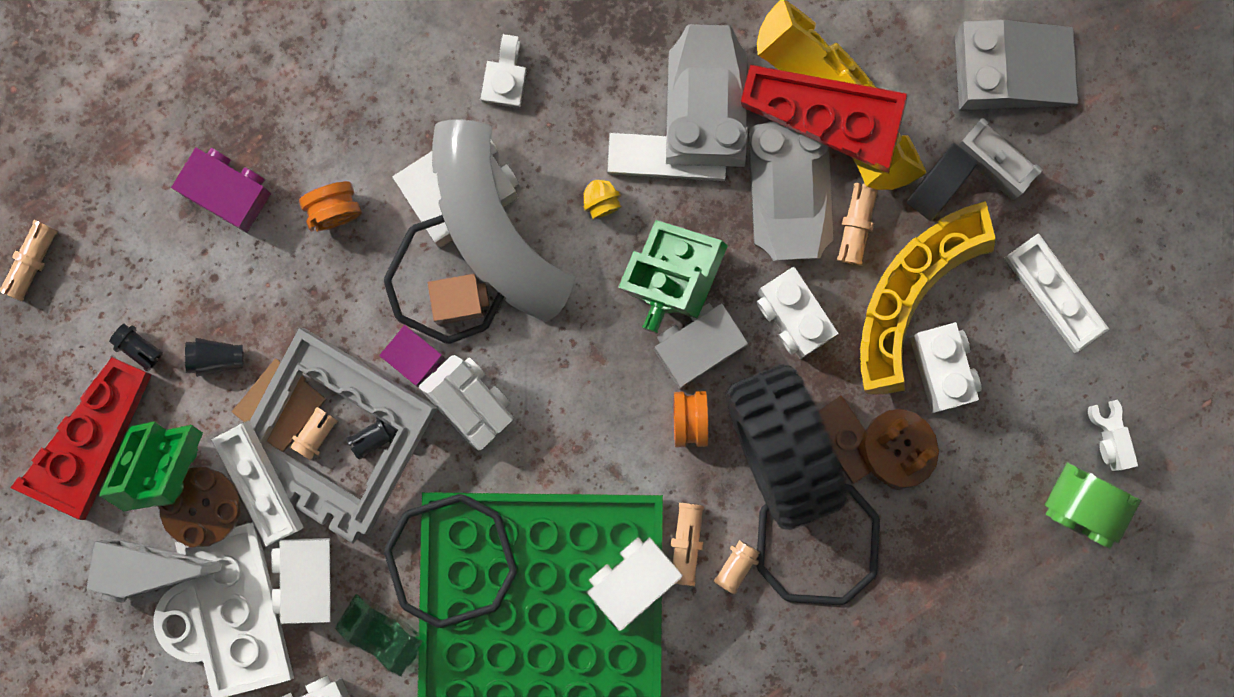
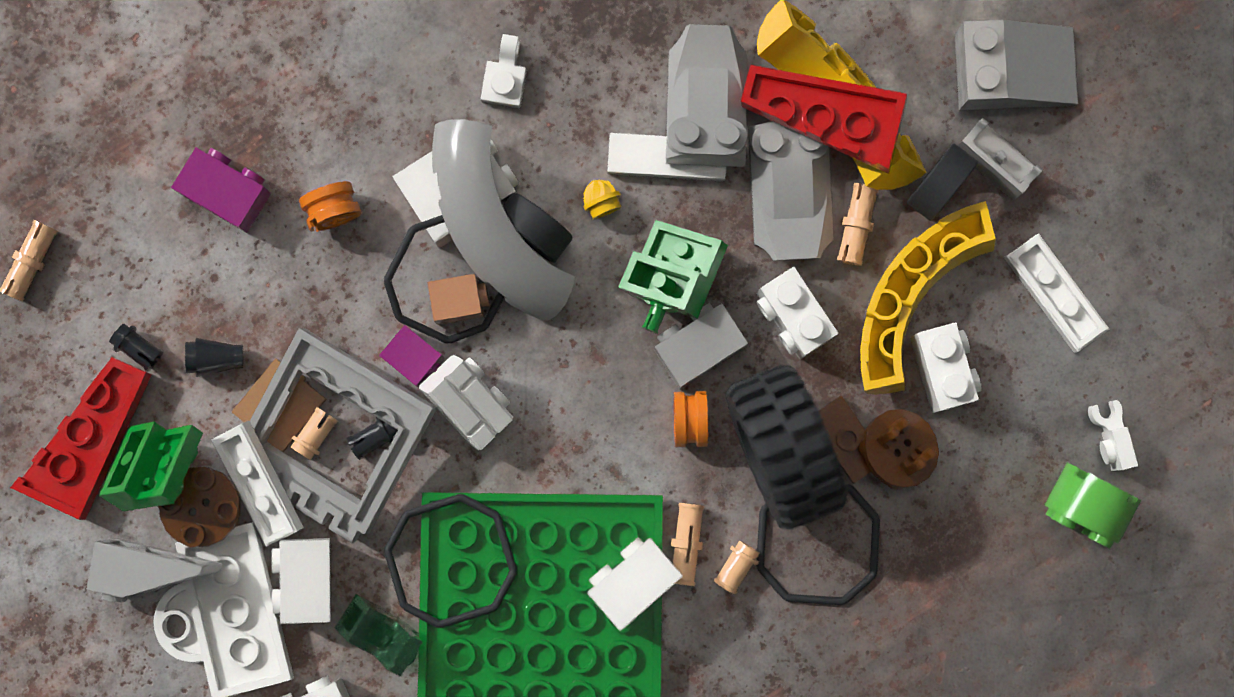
none -> black tyre [503,193,573,263]

